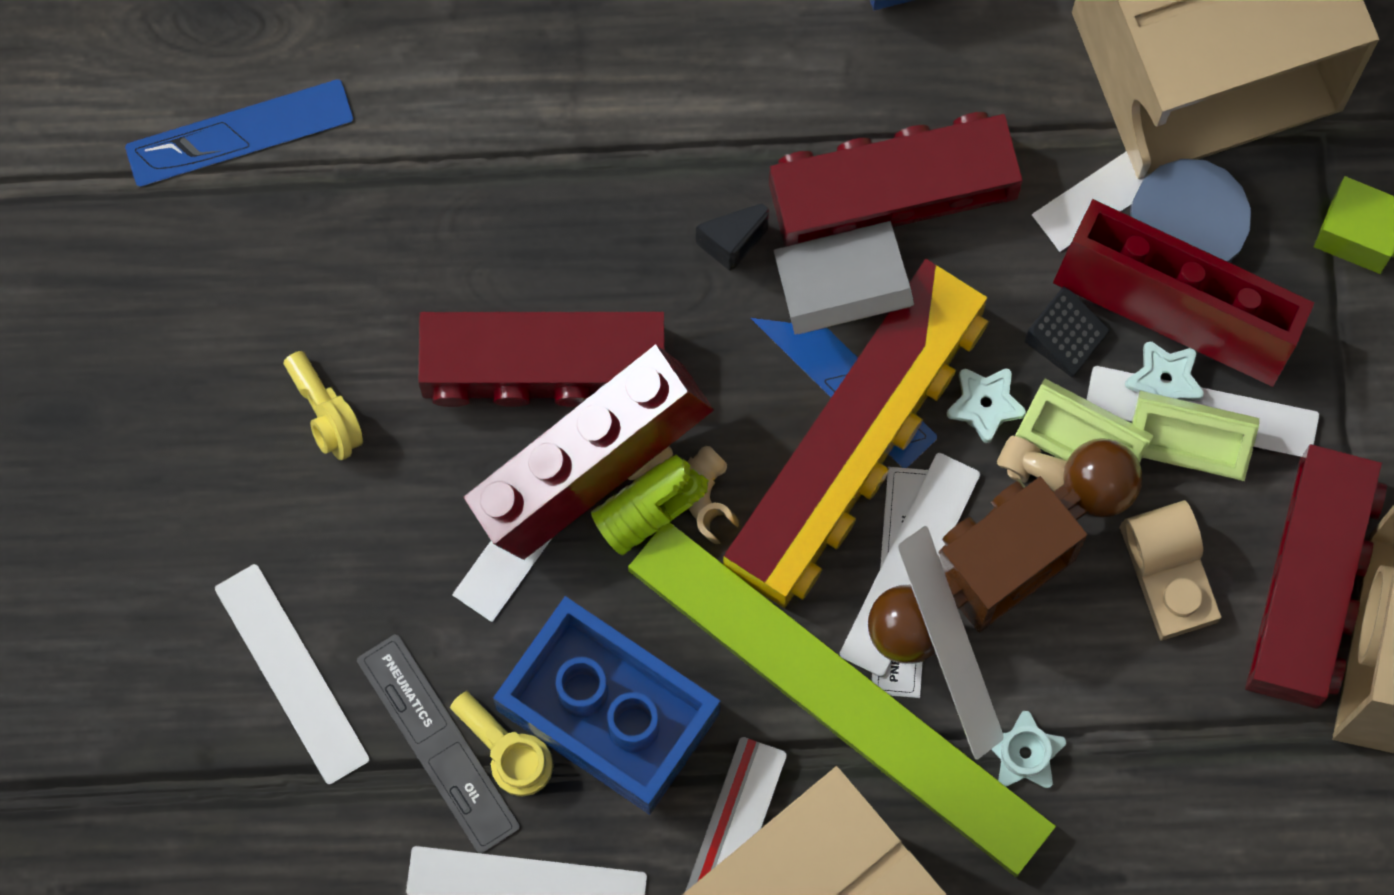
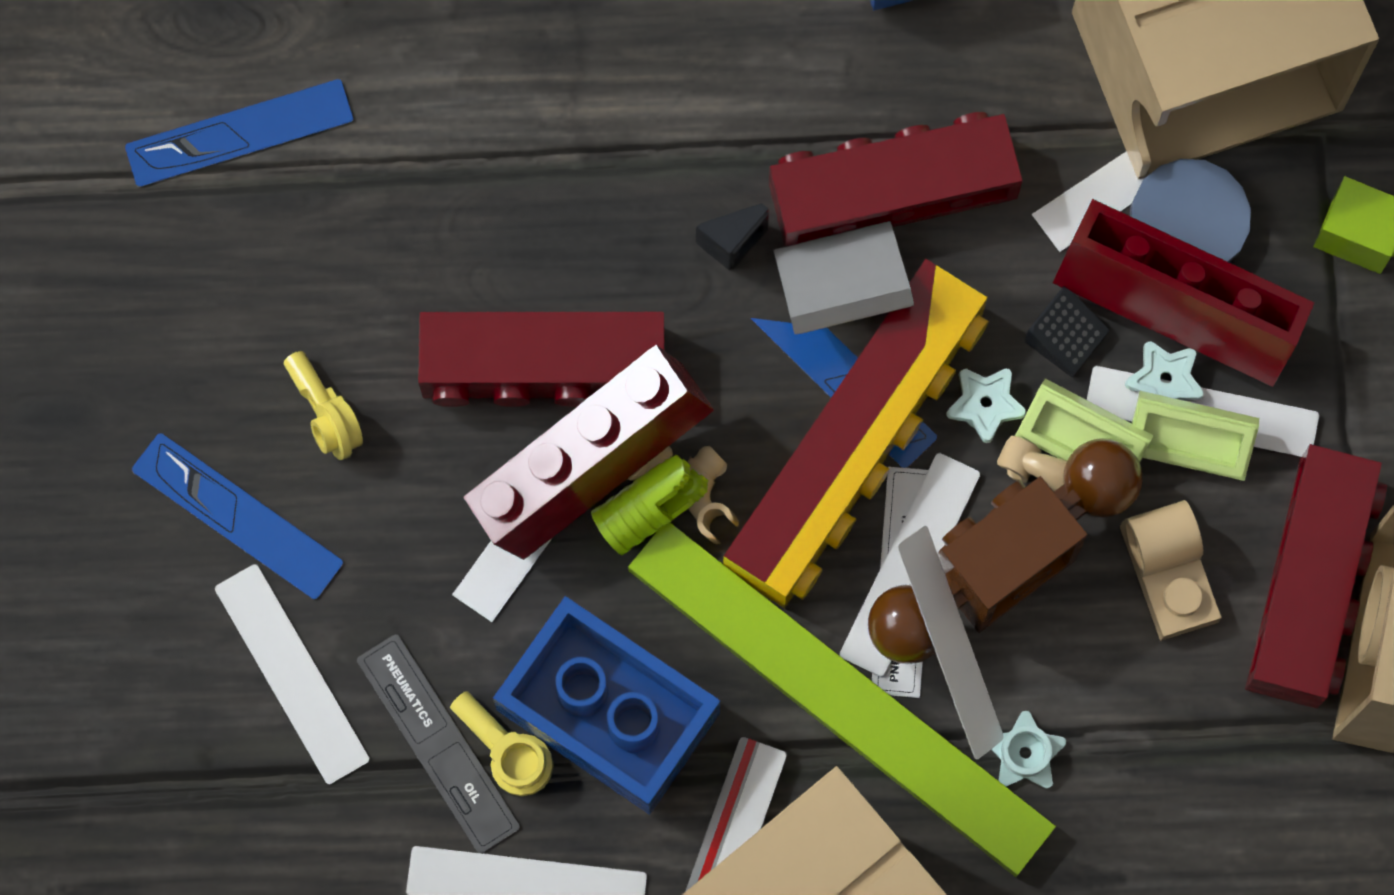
none -> blue sticker [132,433,343,599]

